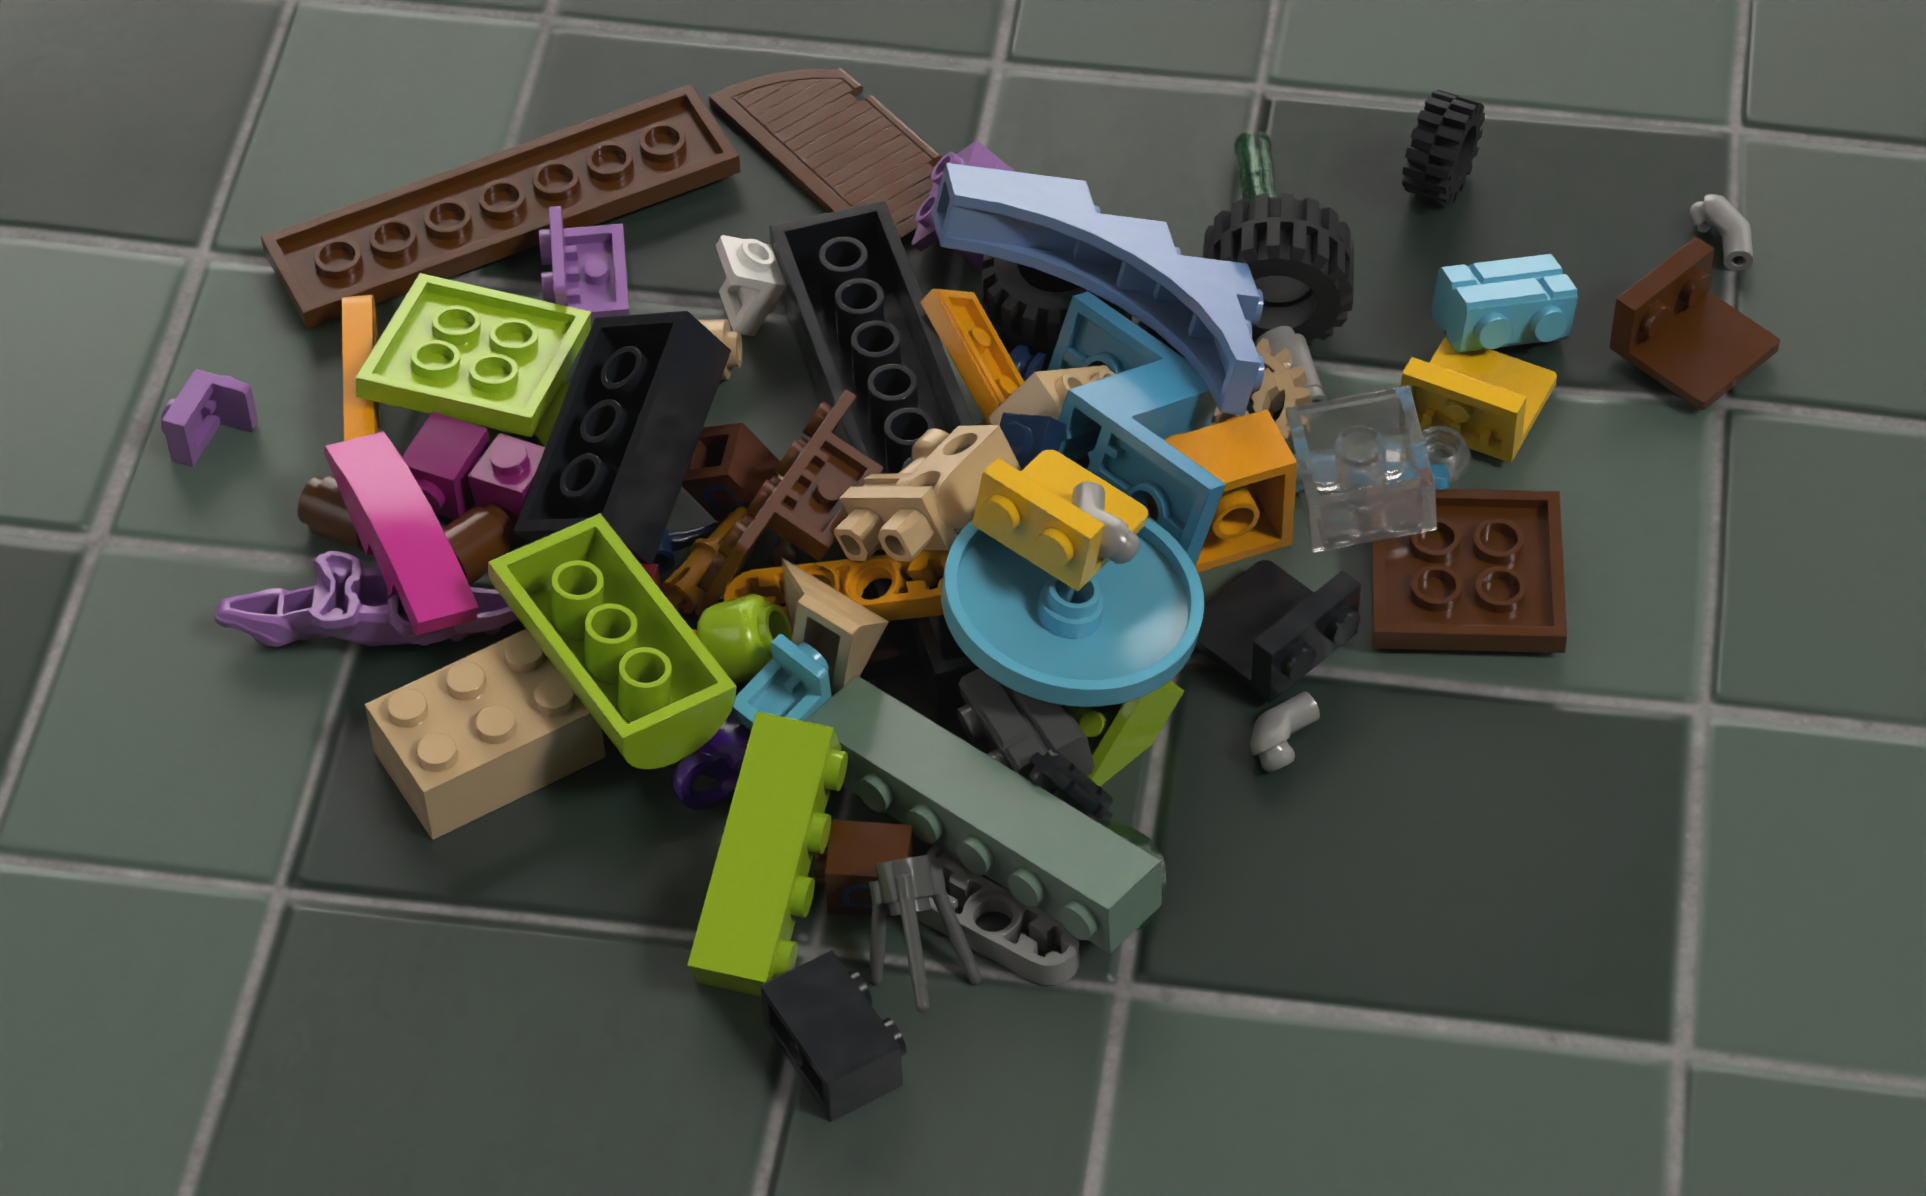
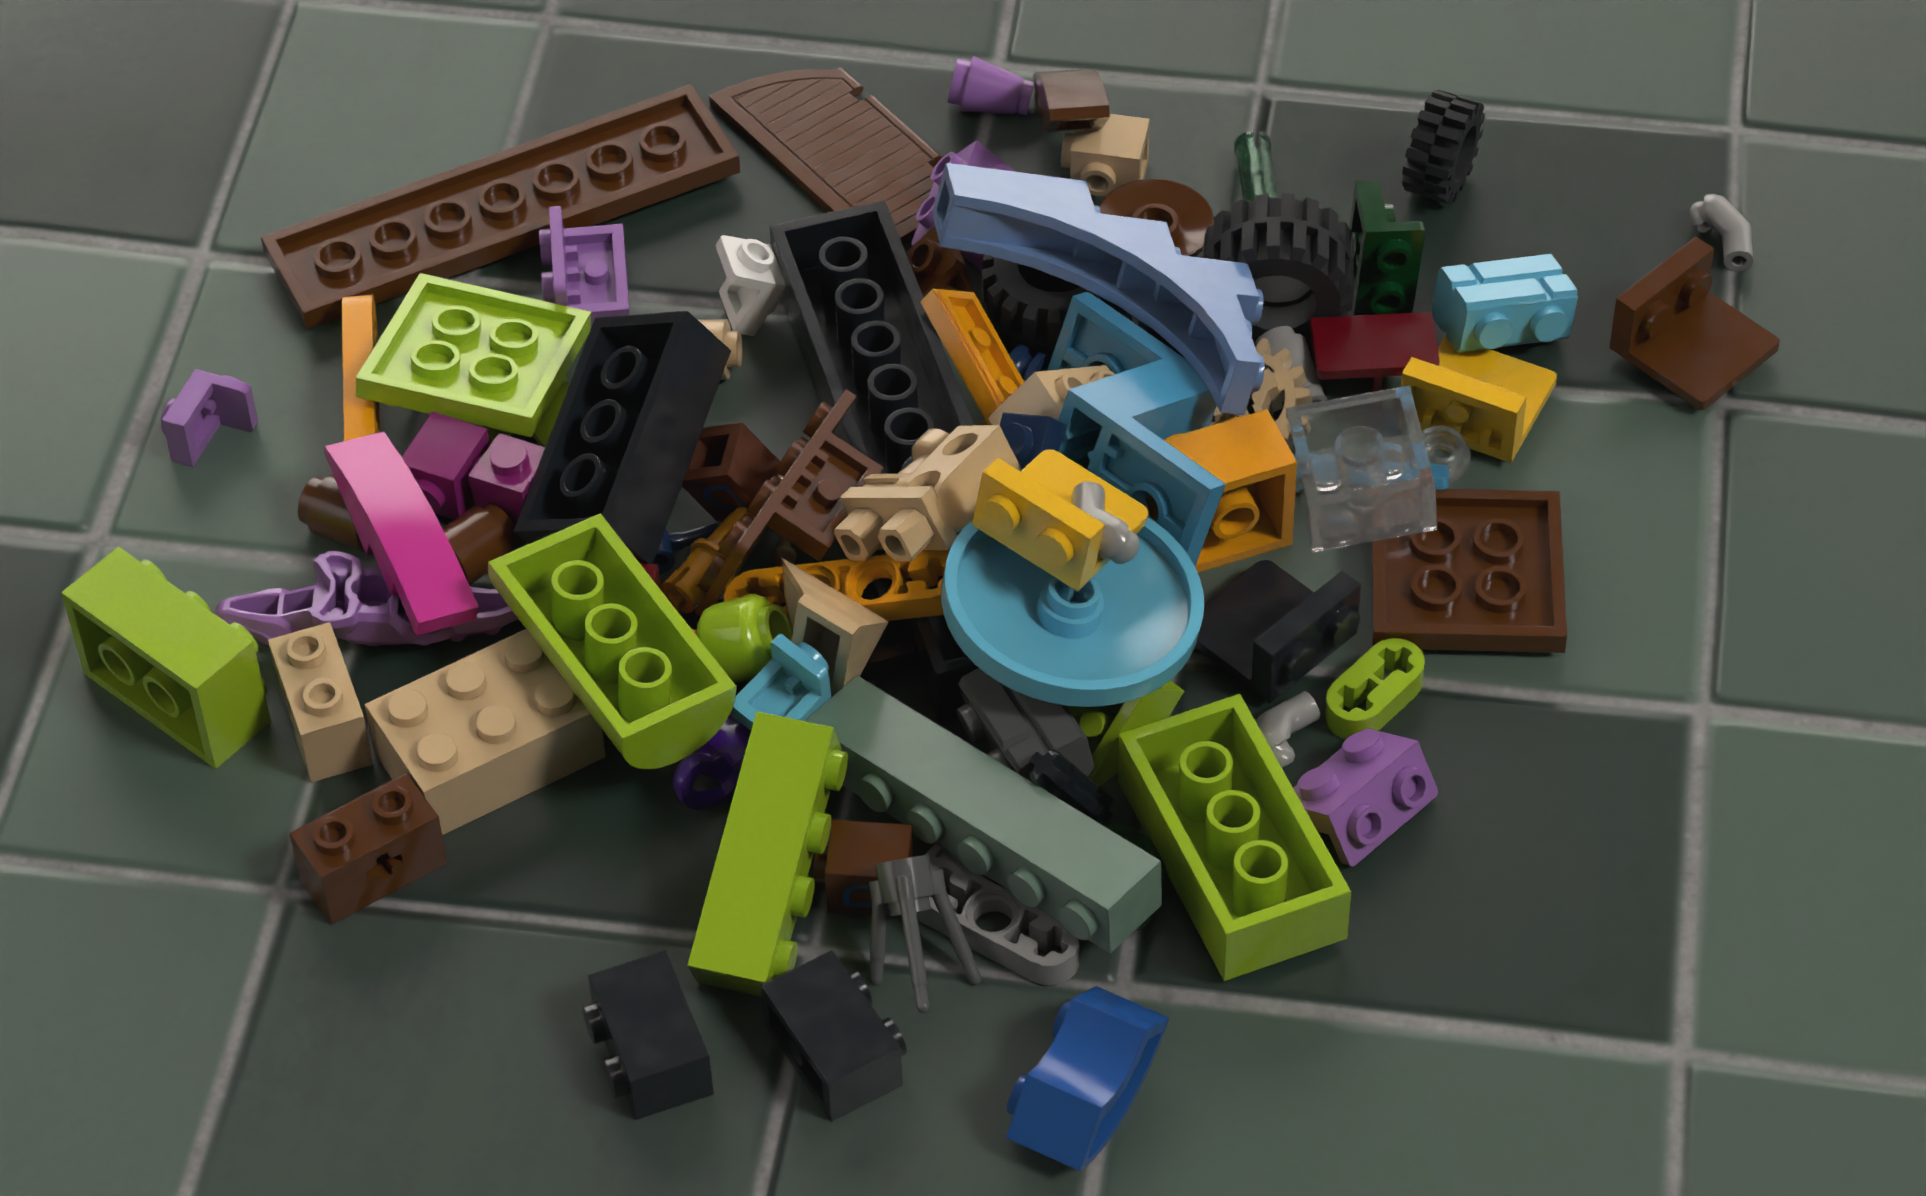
none -> lime brick [61,546,271,769]
none -> tan brick [268,622,373,783]
none -> reddish brown brick [289,773,447,925]
none -> black brick [582,950,714,1120]
none -> reddish brown bracket [906,226,977,297]
none -> medium lavender cone [947,56,1035,116]
none -> blue brick [1006,986,1169,1171]
none -> slope [1033,68,1110,132]
none -> tan brick [1061,114,1150,197]
none -> reddish brown dish [1099,178,1214,257]
none -> lime brick [1118,694,1351,981]
none -> medium lavender bracket [1293,728,1438,866]
none -> dark red panel [1309,312,1440,405]
none -> lime beam [1325,638,1425,740]
none -> dark green bracket [1349,180,1426,316]

